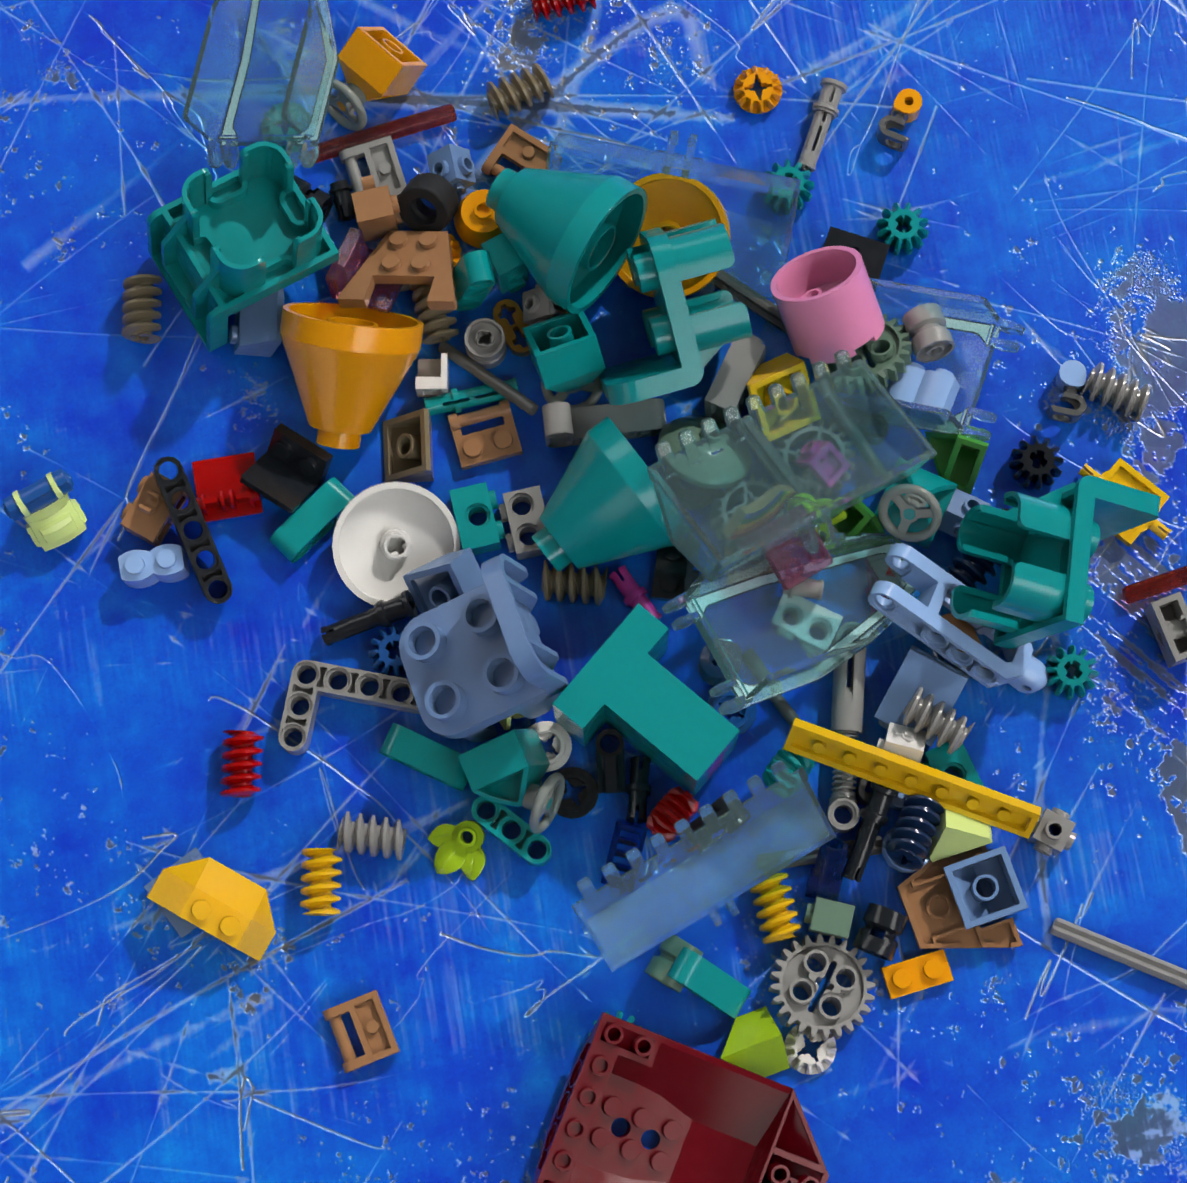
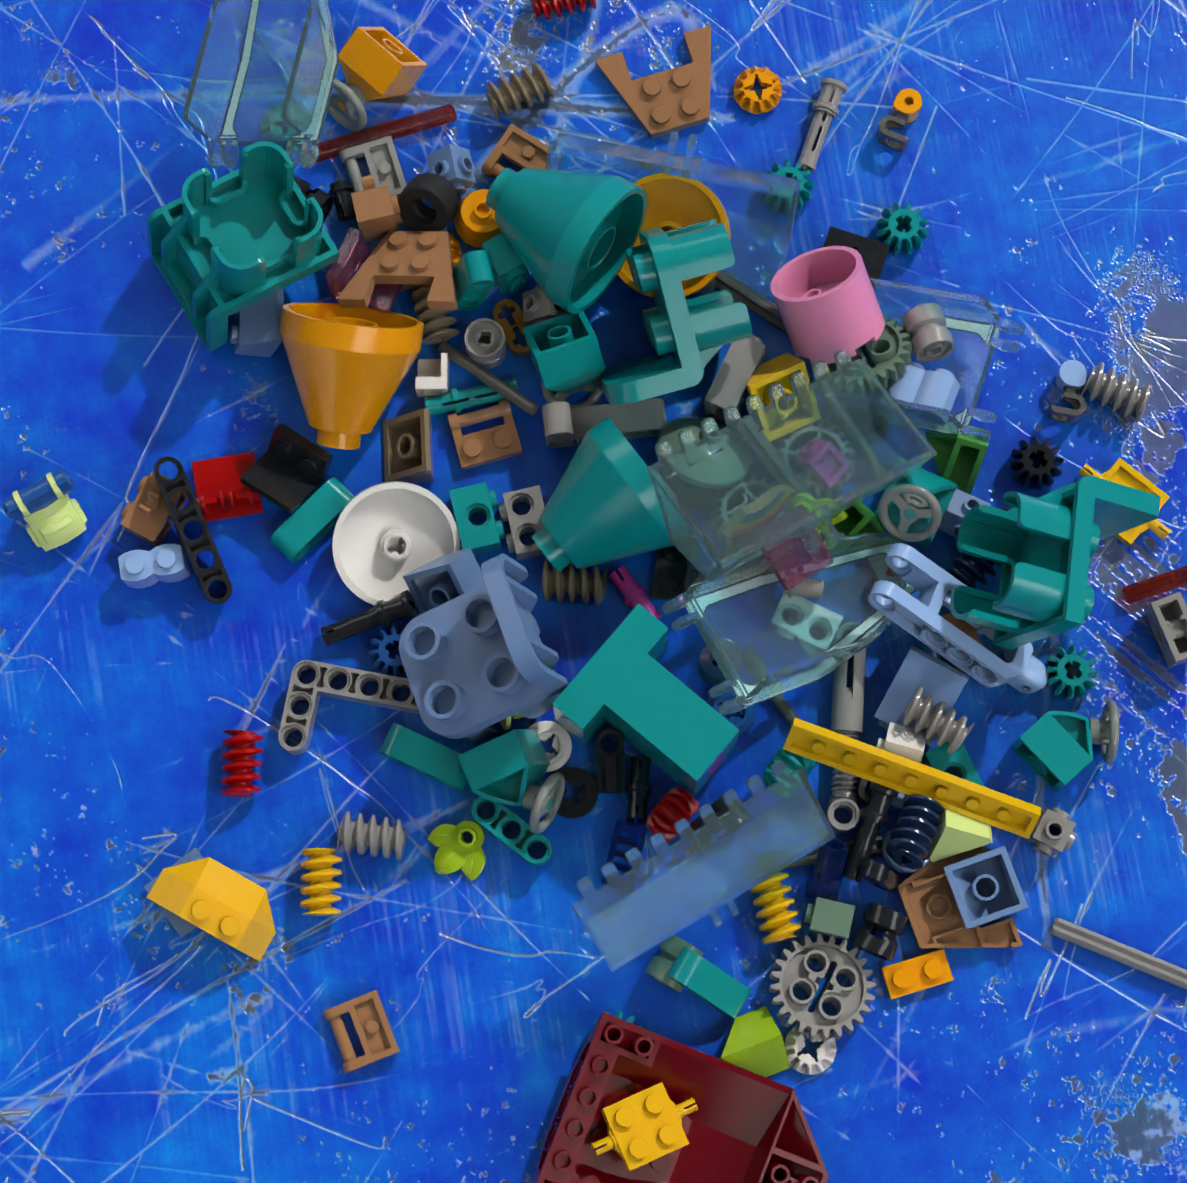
dark tan piece [121,274,162,344] -> none
none -> yellow plate [591,1082,698,1172]
none -> medium nougat wing [596,26,711,139]
none -> black beam [858,858,900,894]
none -> teal piece [1011,700,1119,793]

